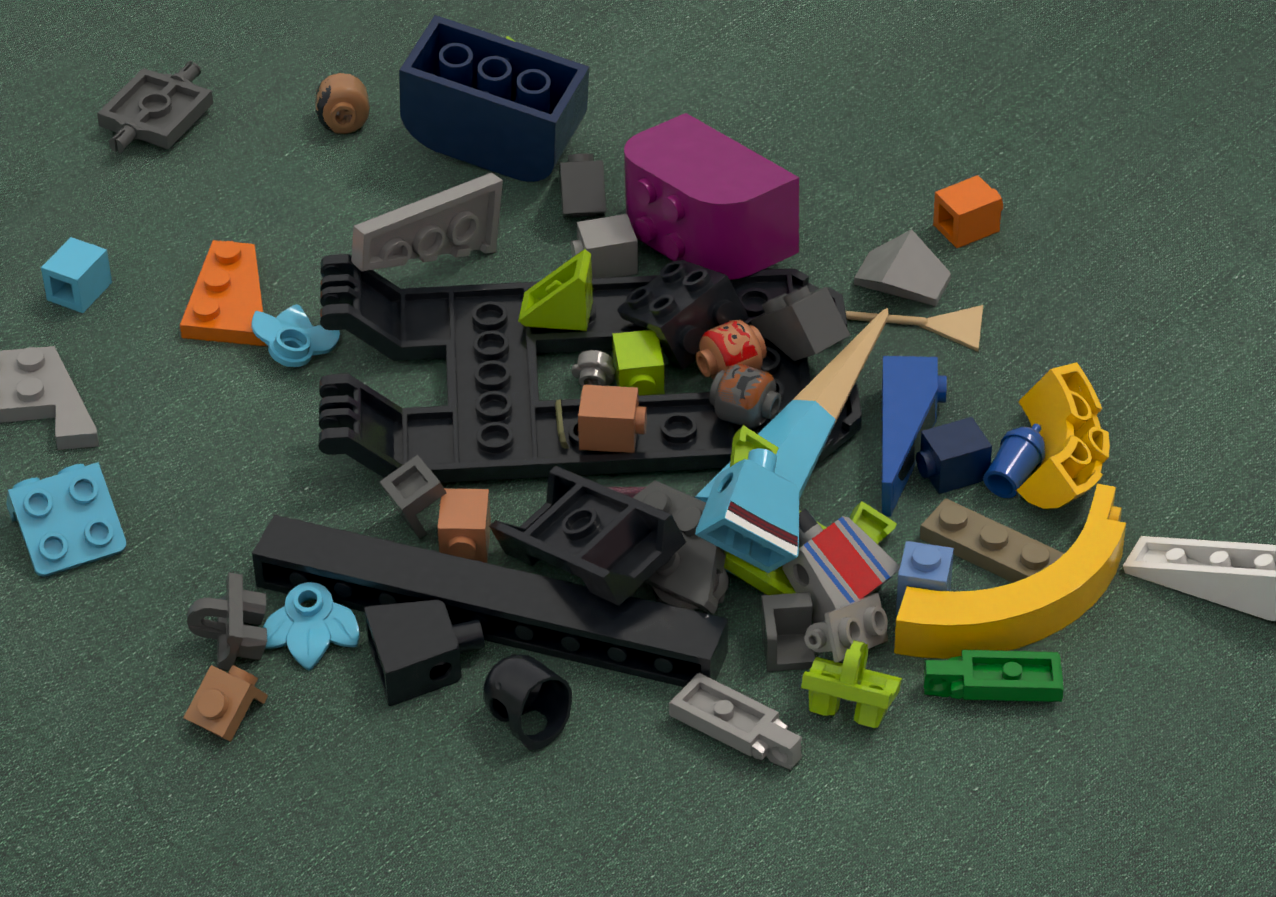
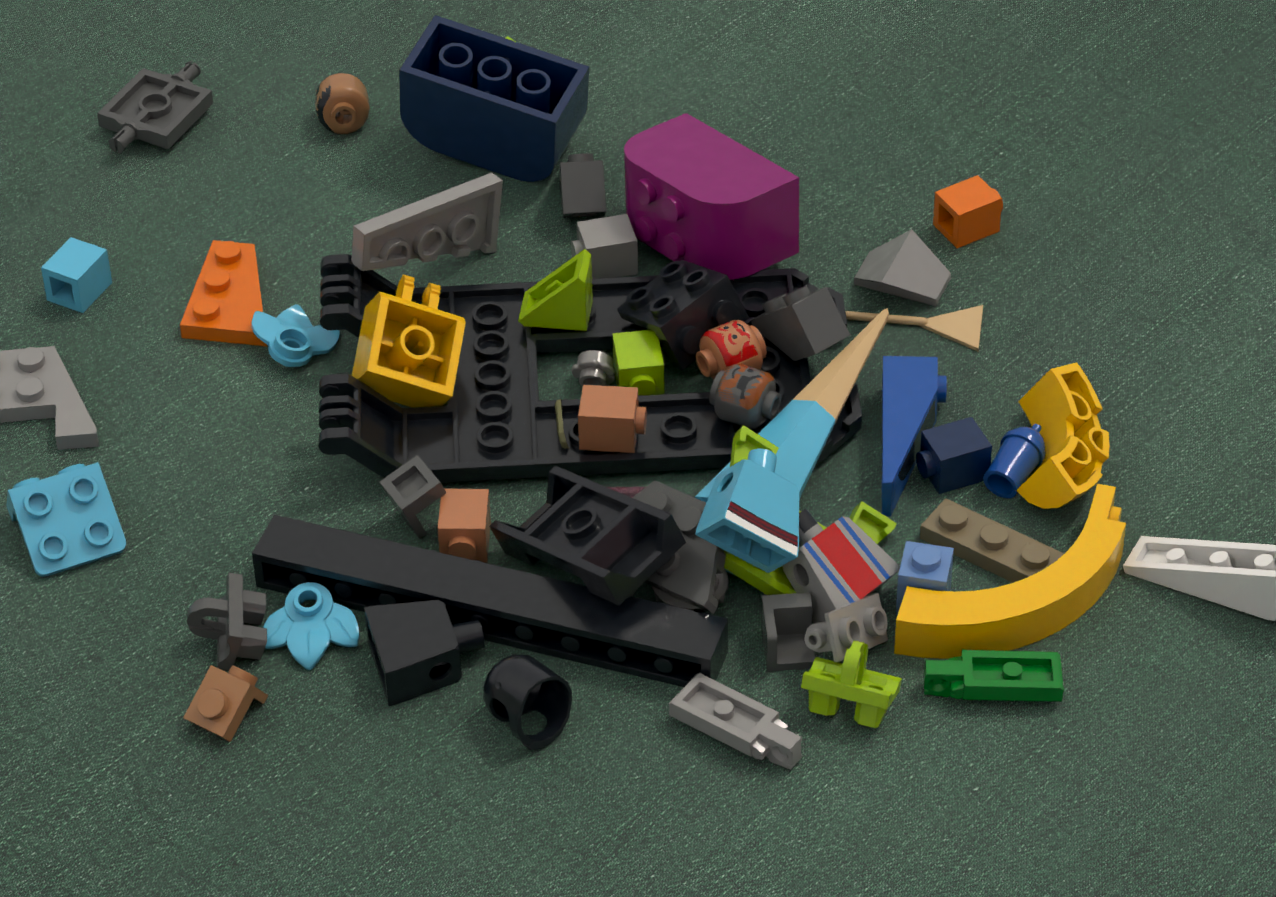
none -> yellow hinge [352,275,466,407]

